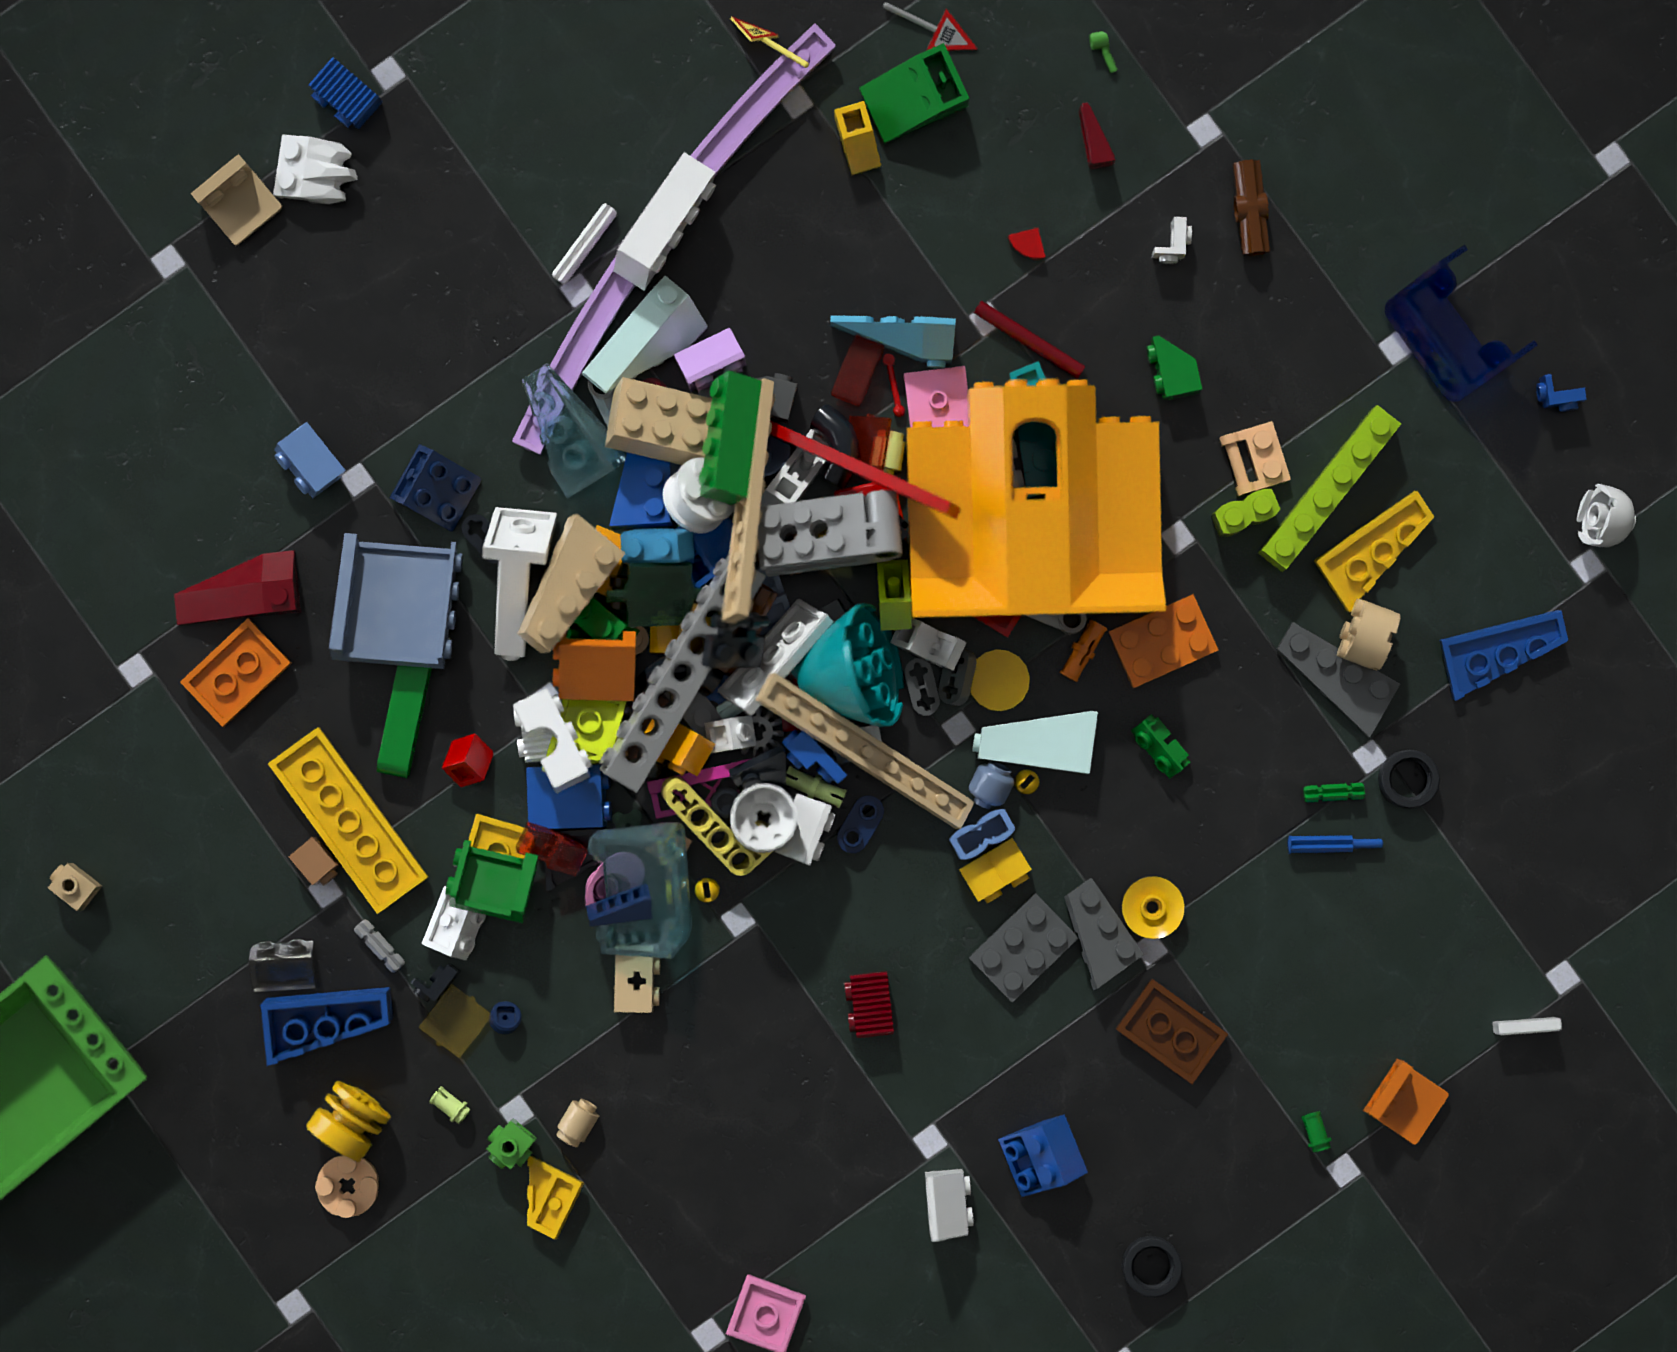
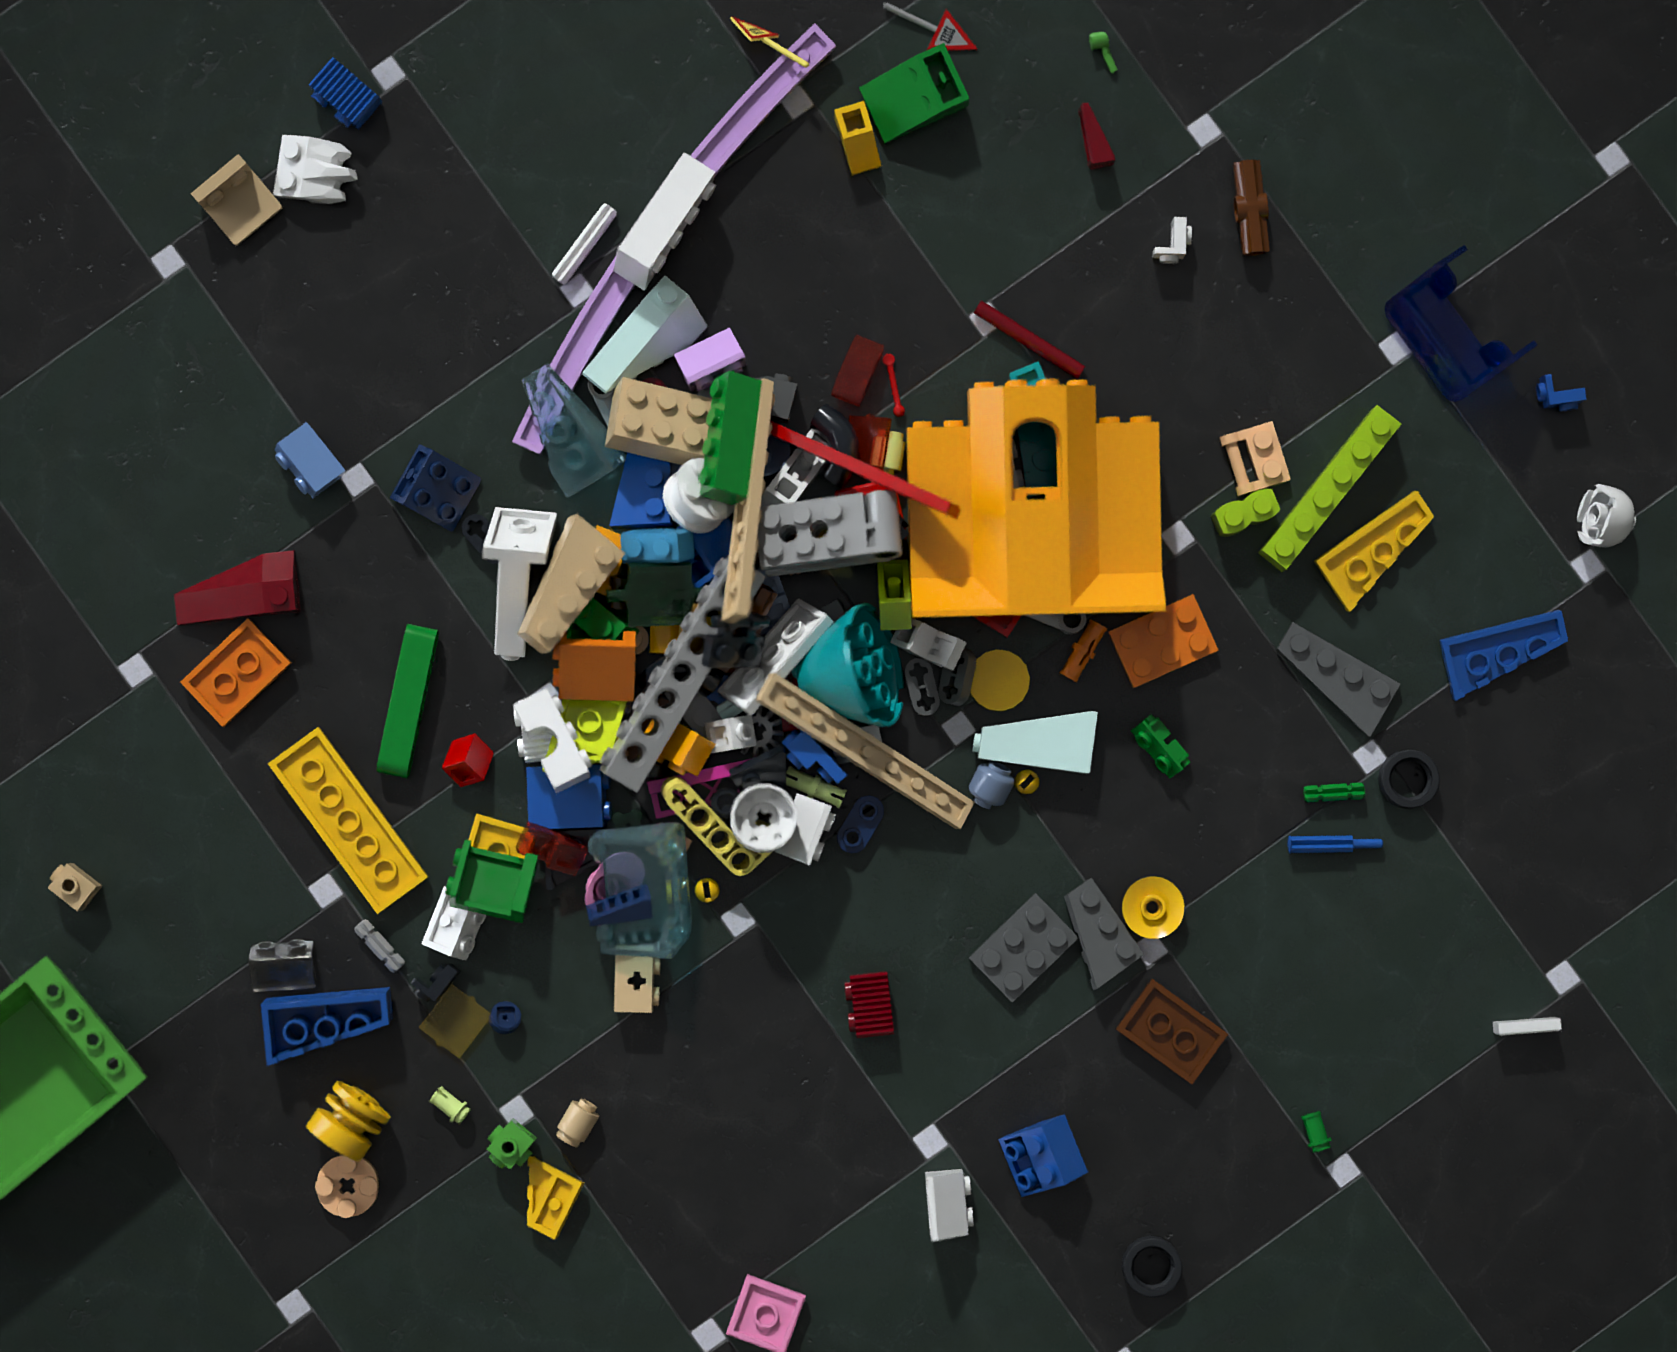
medium nougat brick [289,837,340,886] -> none
sand blue panel [329,533,463,669] -> none
medium azure wedge [830,316,956,369] -> none
bright pink plate [904,366,968,428] -> none
medium blue brick [949,809,1015,859] -> none
yellow brick [959,838,1032,903] -> none
red tile [1008,228,1045,260] -> none
green slope [1147,335,1202,401] -> none
tan brick [1337,598,1400,671] -> none
orange bracket [1363,1059,1449,1145] -> none

